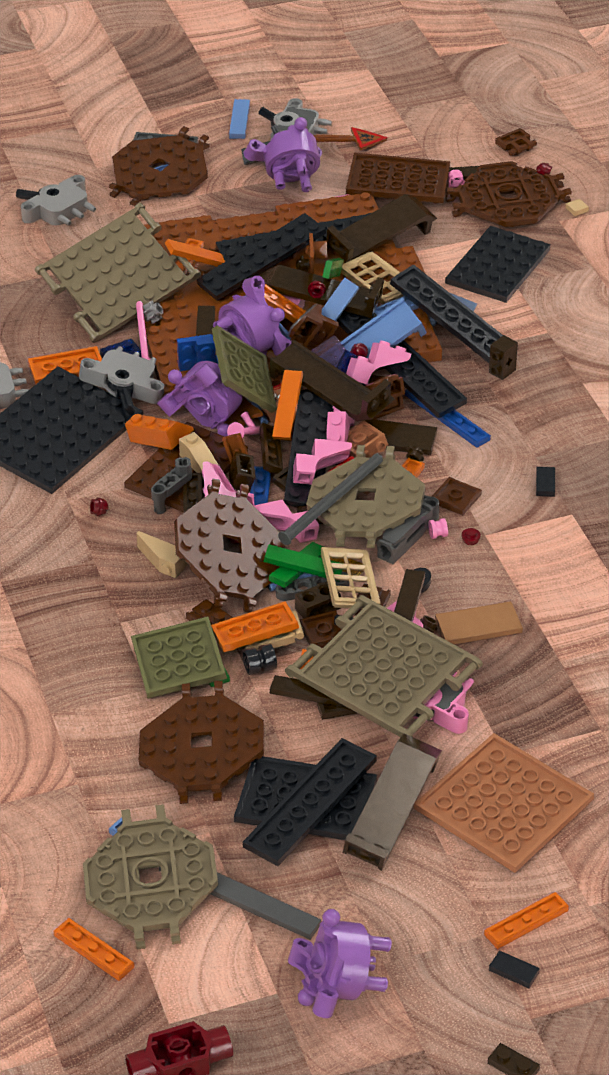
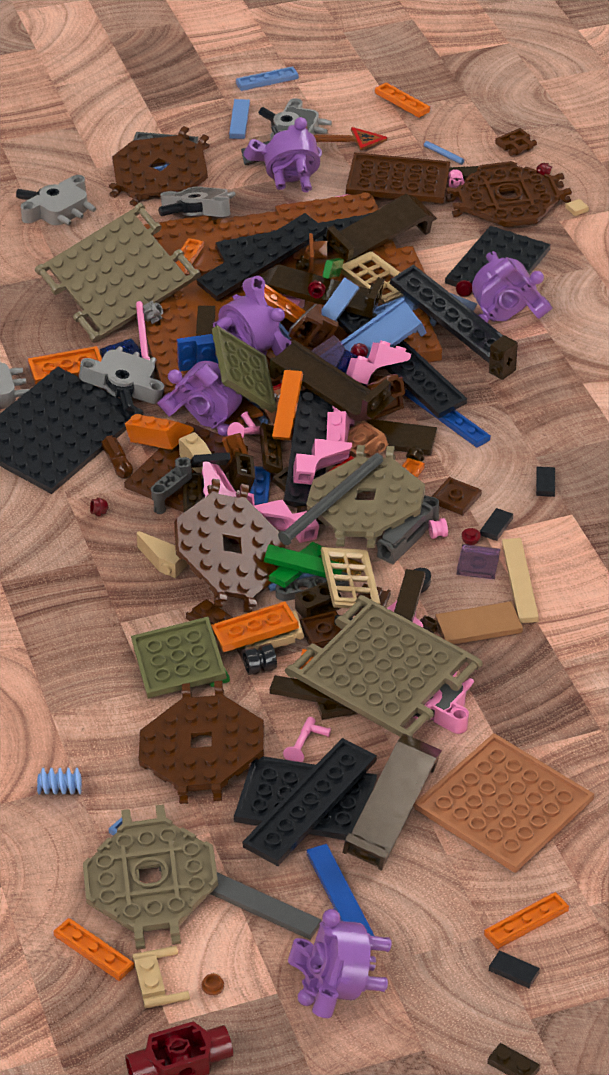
orange tile [165,239,226,267] -> none
none -> light blue piece [37,768,82,794]
none -> reddish brown piece [101,435,133,479]
none -> tan plate [132,946,190,1009]
none -> piece [158,187,236,217]
none -> black tile [191,452,231,468]
none -> dark orange plate [201,973,224,995]
none -> medium blue tile [236,66,299,91]
none -> bright pink piece [283,717,331,762]
none -> blue tile [307,844,375,936]
none -> orange plate [375,82,430,118]
none -> medium blue piece [424,141,465,165]
none -> dark red plate [456,280,472,297]
none -> clear purple tile [457,544,501,580]
none -> medium lavender piece [472,251,553,323]
none -> black tile [480,508,513,541]
none -> tan tile [502,538,539,623]

